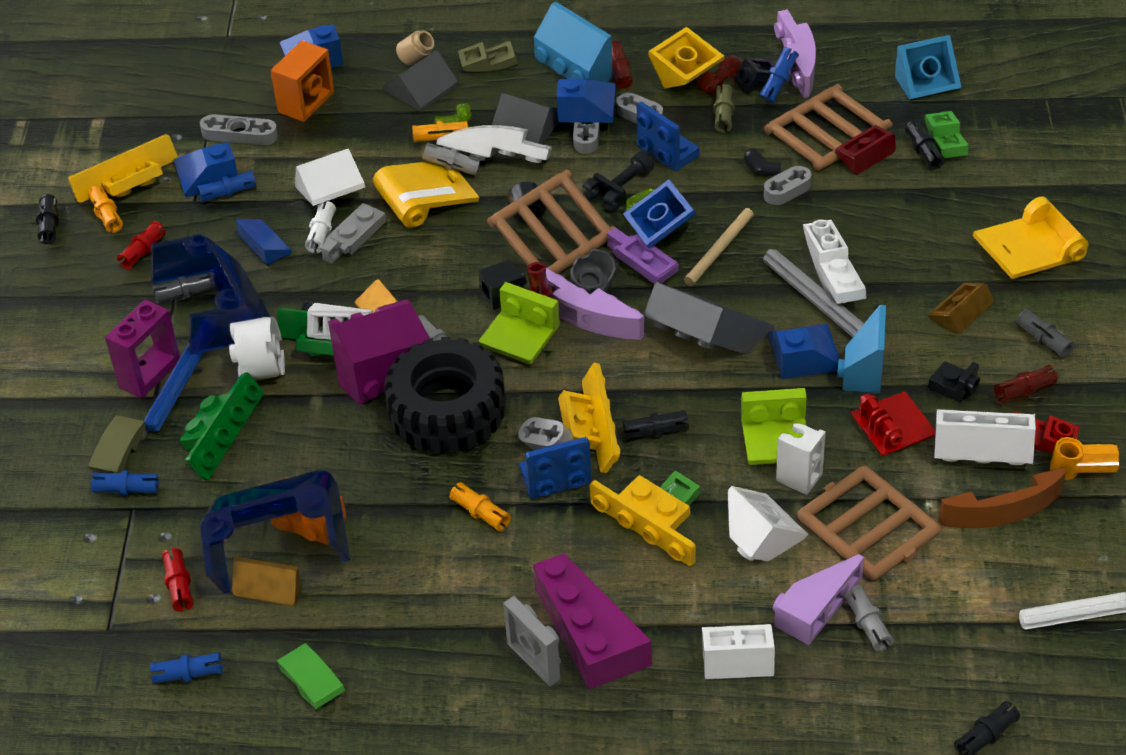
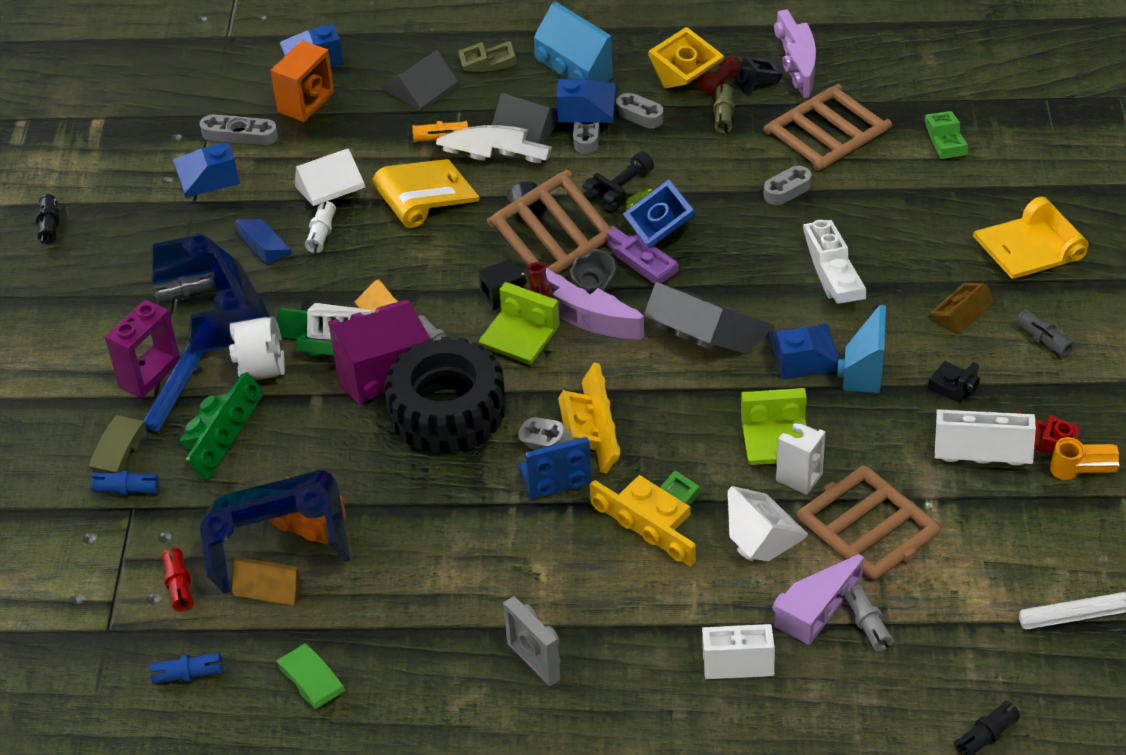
yellow bracket [68,134,178,203] -> none
light orange pin [88,185,123,233] -> none
red pin [117,221,166,270] -> none
blue pin [197,170,257,203] -> none
light grey hinge [320,203,386,264] -> none
tan brick [396,30,434,66] -> none
light grey pin [422,142,481,176] -> none
clear neon green arm [435,103,472,124] -> none
light orange pin [449,482,511,532] -> none
magenta wedge [533,553,652,689] -> none
clear red pin [612,40,633,89] -> none
black pin [623,410,689,440] -> none
blue bracket [636,101,700,172] -> none
tan bar [684,208,754,286] -> none
black arm [744,149,781,176] -> none
blue pin [759,47,799,103] -> none
light grey axle [763,249,864,337] -> none
dark red slope [835,125,896,175] -> none
red hinge [850,391,936,456] -> none
dark azure slope [895,35,962,100] -> none
black pin [905,119,945,170] -> none
dark orange slope [939,467,1066,528] -> none
clear red pin [994,365,1058,403] -> none

